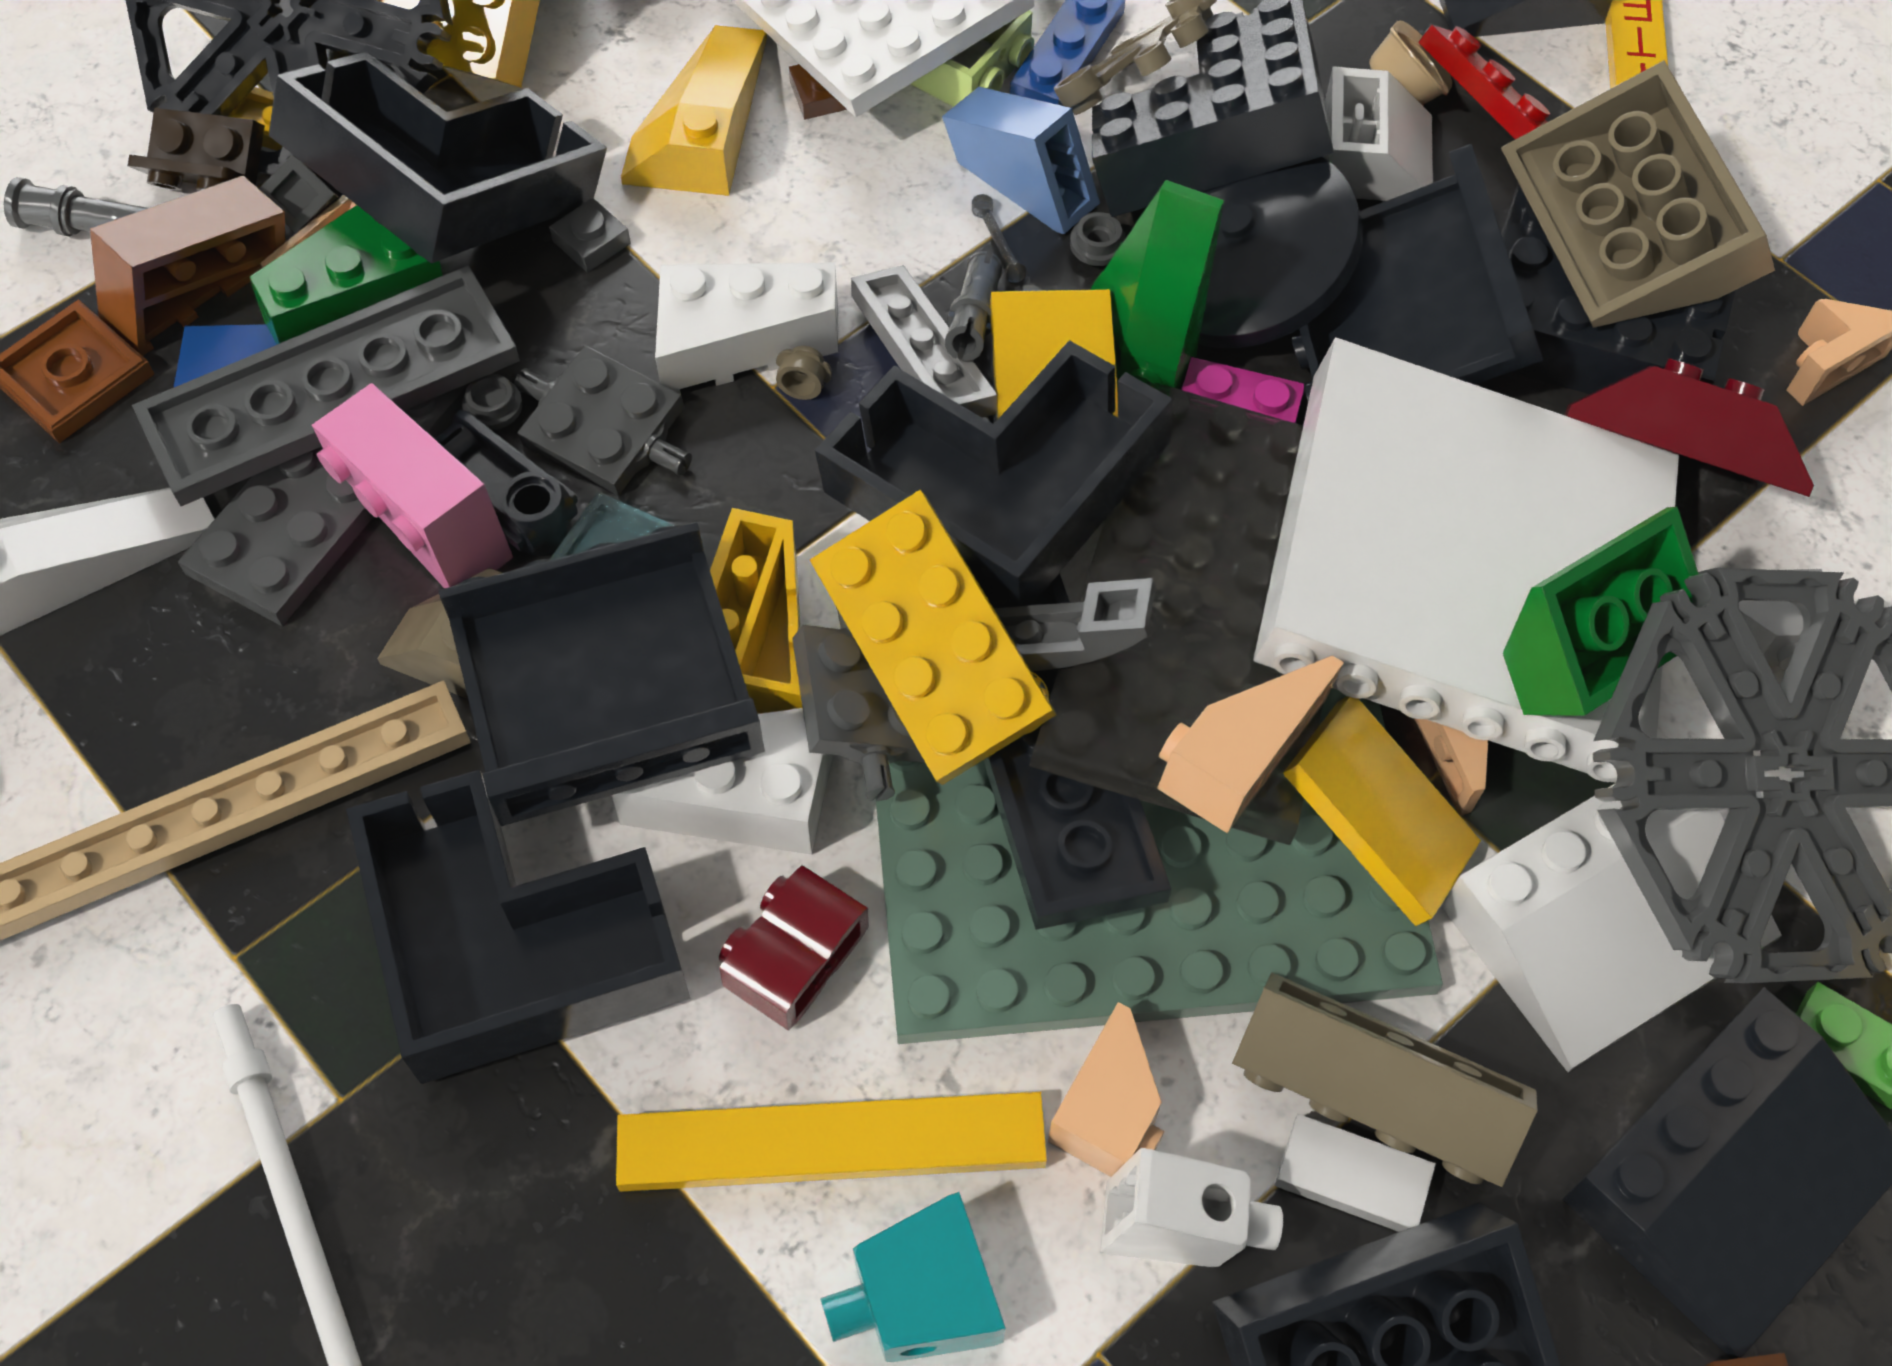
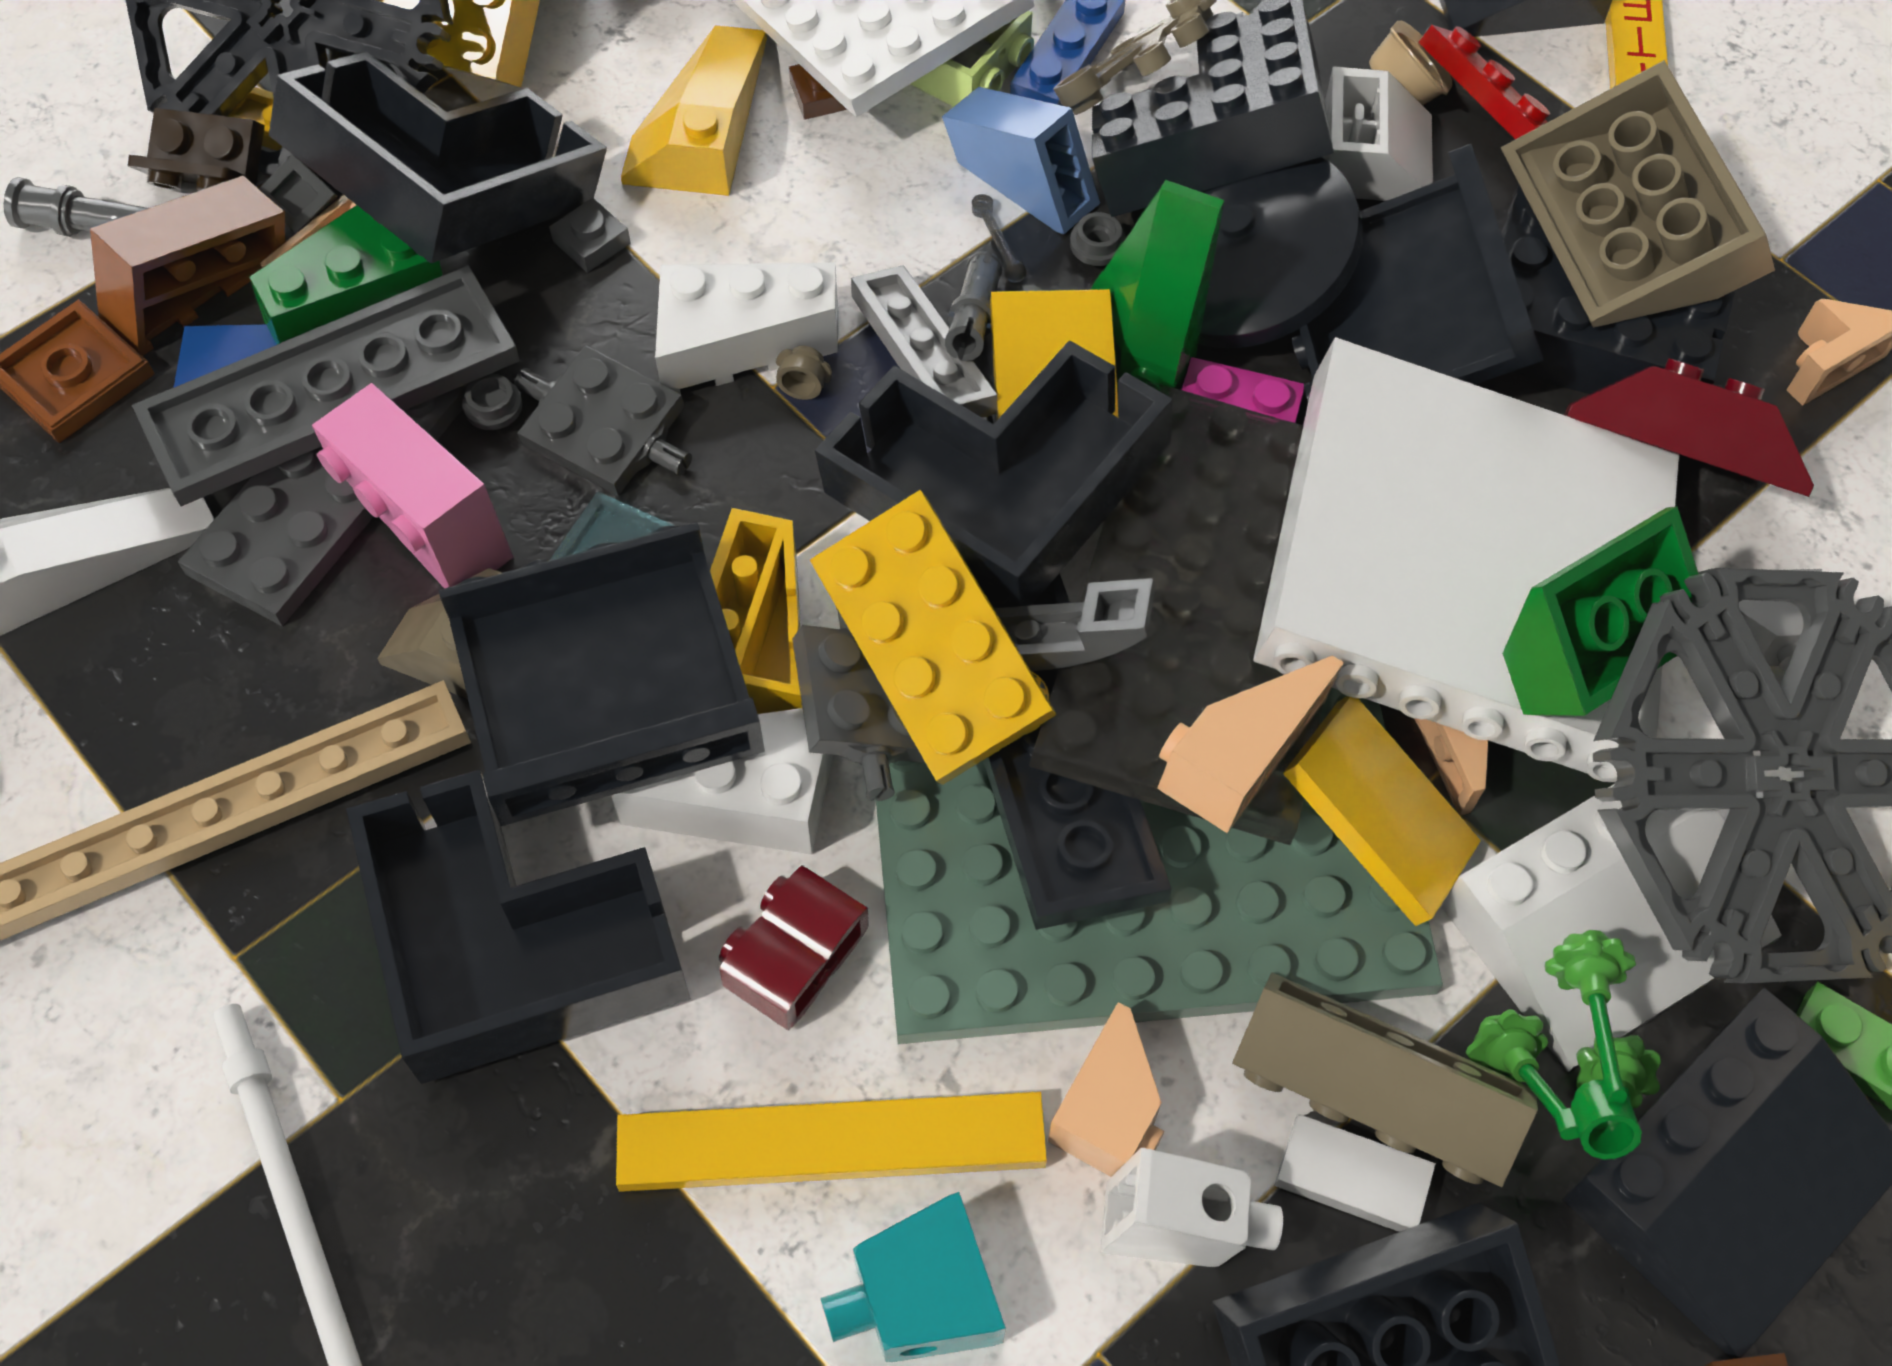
black piece [435,410,578,556] -> none
none -> bright green plant [1466,930,1661,1159]

